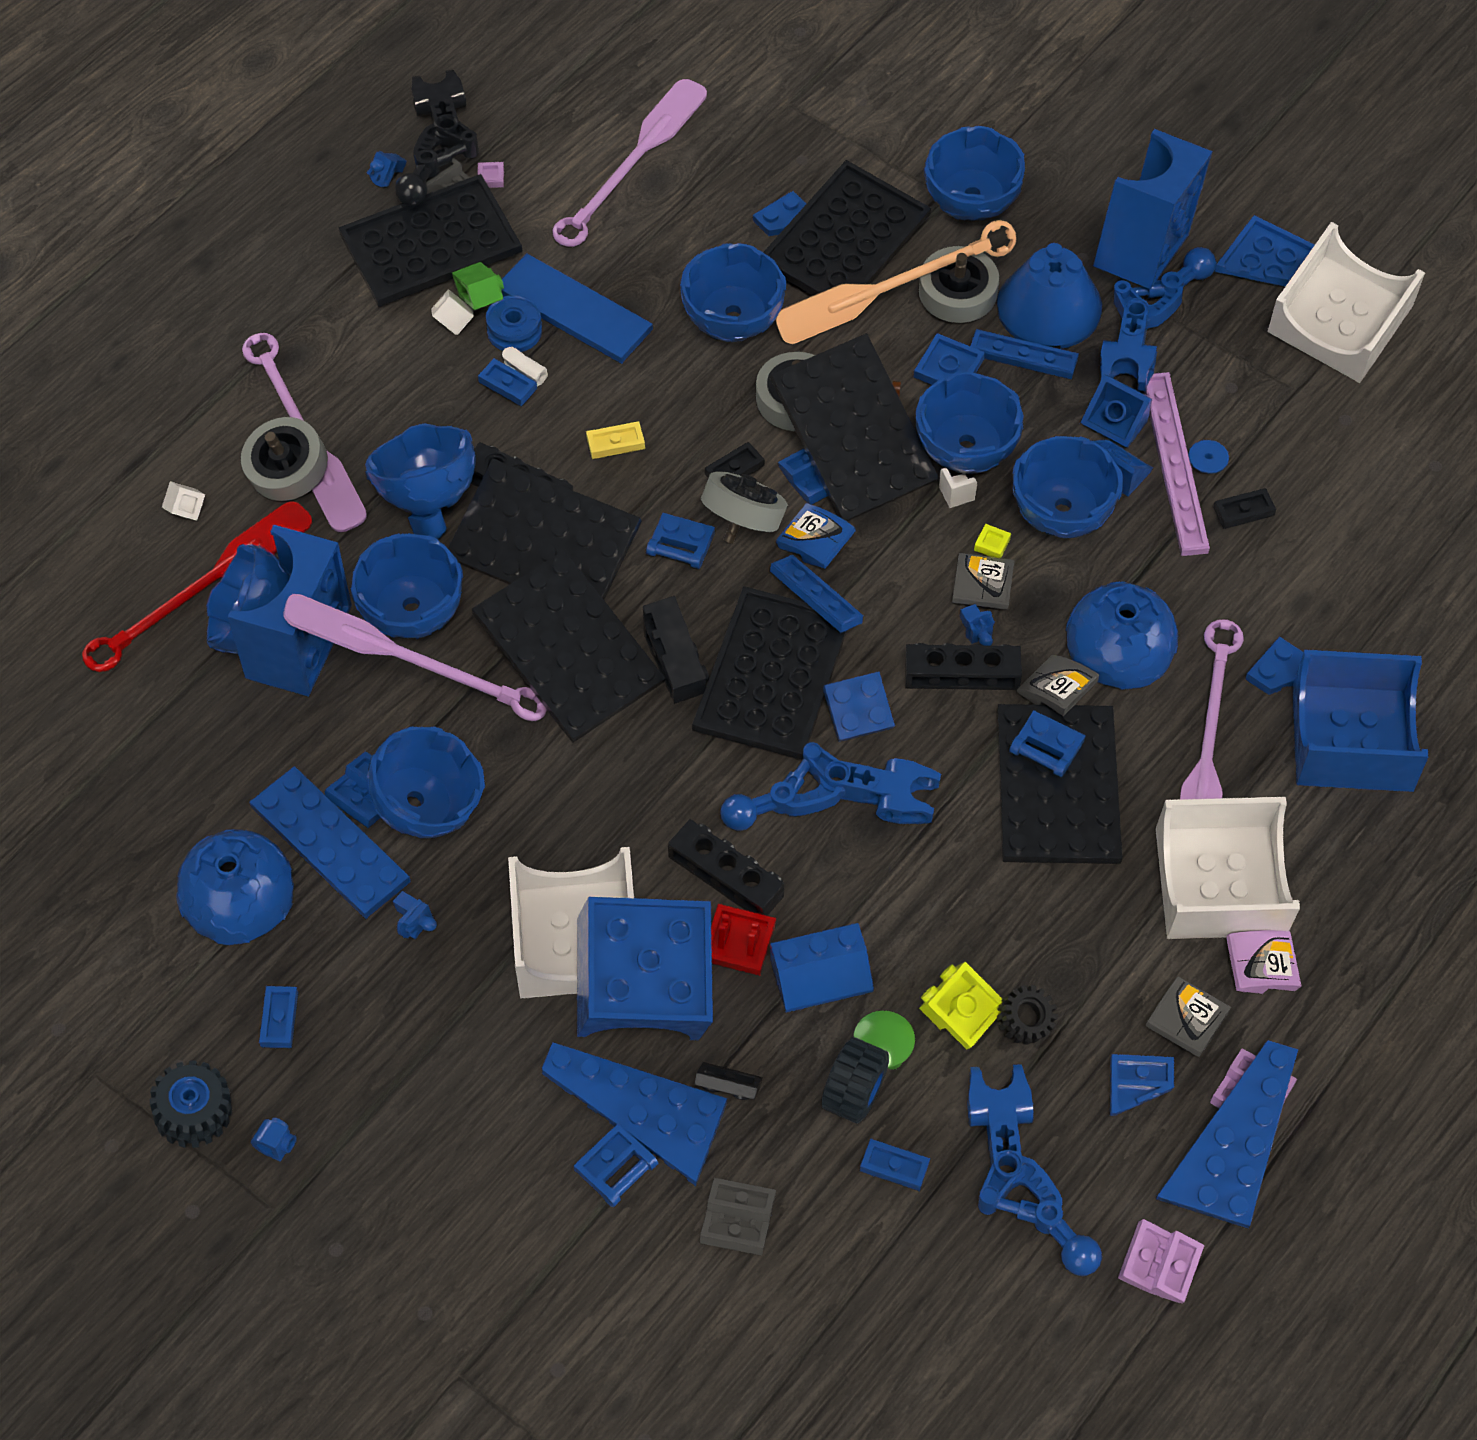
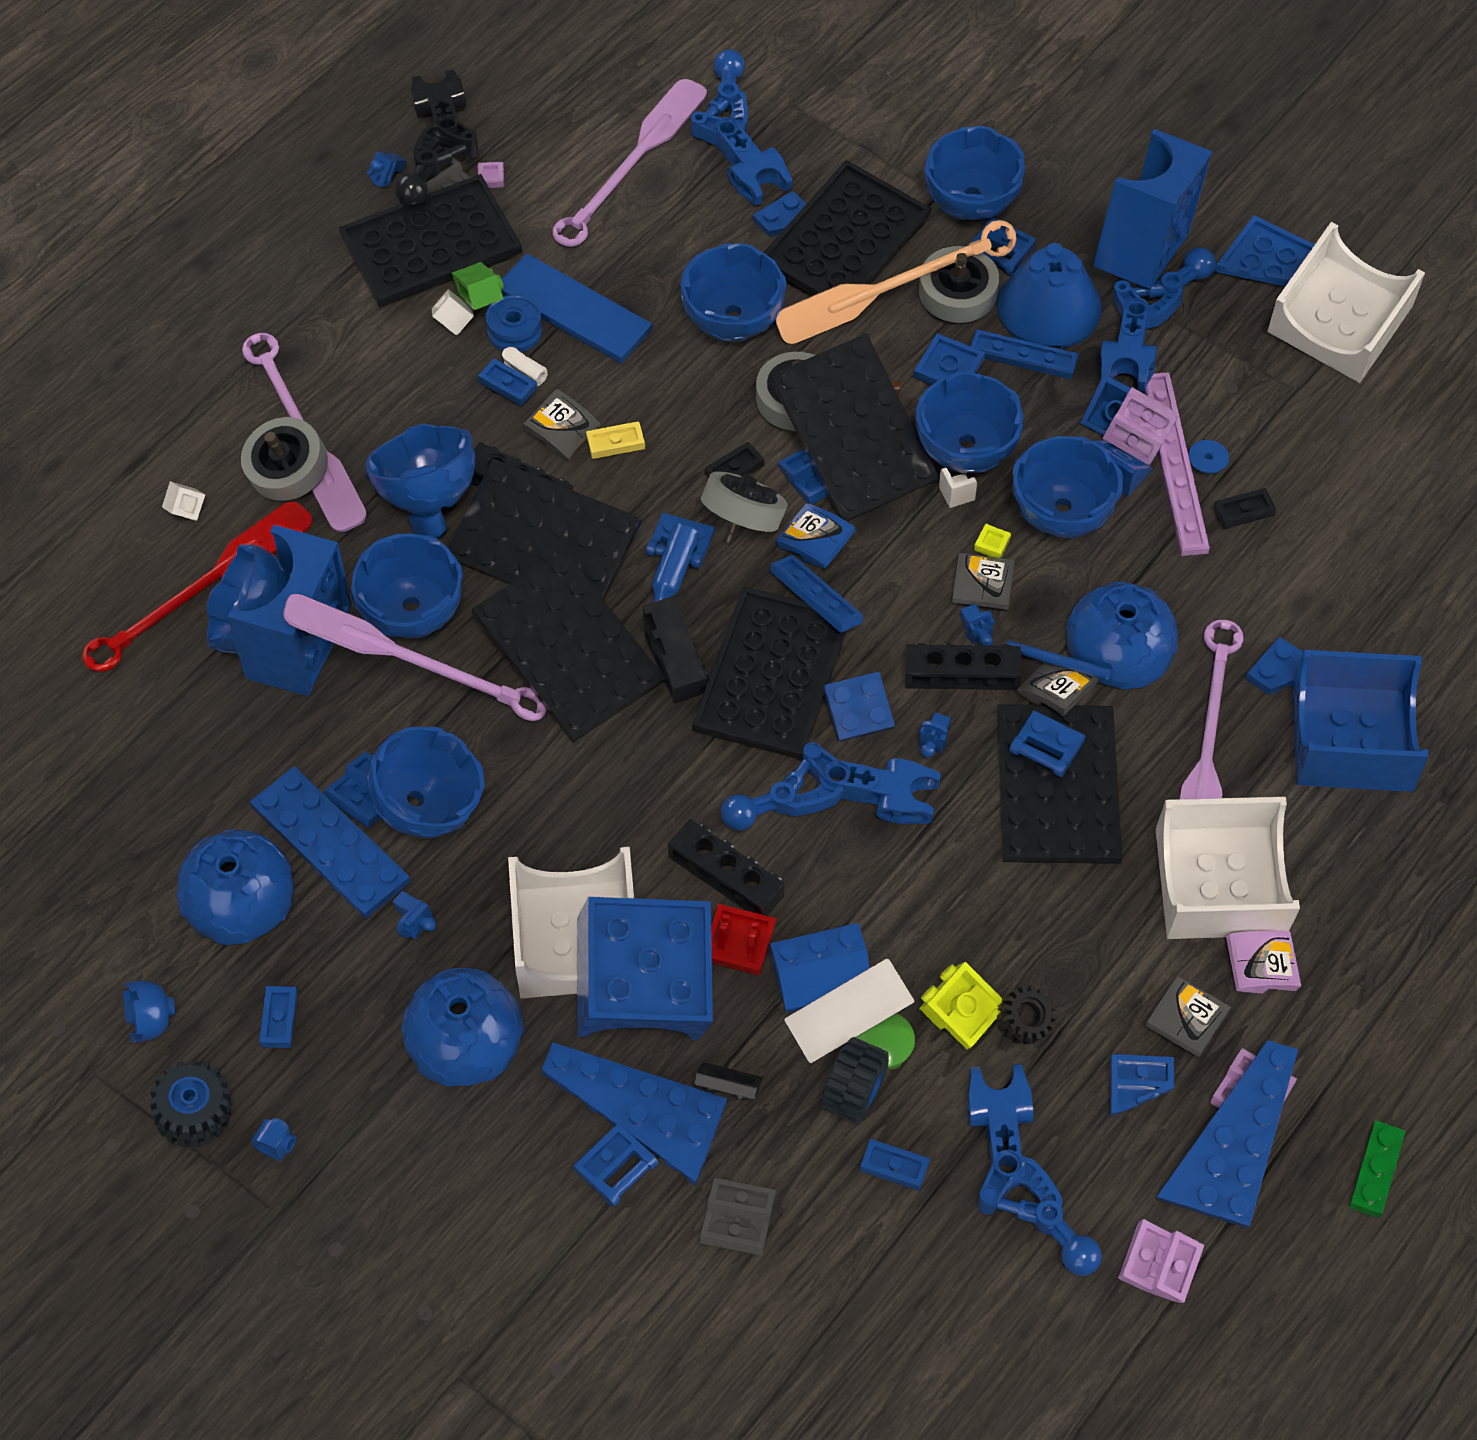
none -> blue cylinder [123,981,175,1043]
none -> blue piece [402,968,524,1087]
none -> dark grey slope [524,389,600,462]
none -> blue piece [652,523,700,602]
none -> blue piece [691,49,793,206]
none -> white sticker [785,959,914,1063]
none -> blue piece [919,713,951,758]
none -> blue plate [971,217,1036,275]
none -> blue bar [1006,640,1111,680]
none -> lavender slope [1102,388,1179,465]
none -> green plate [1349,1120,1406,1219]

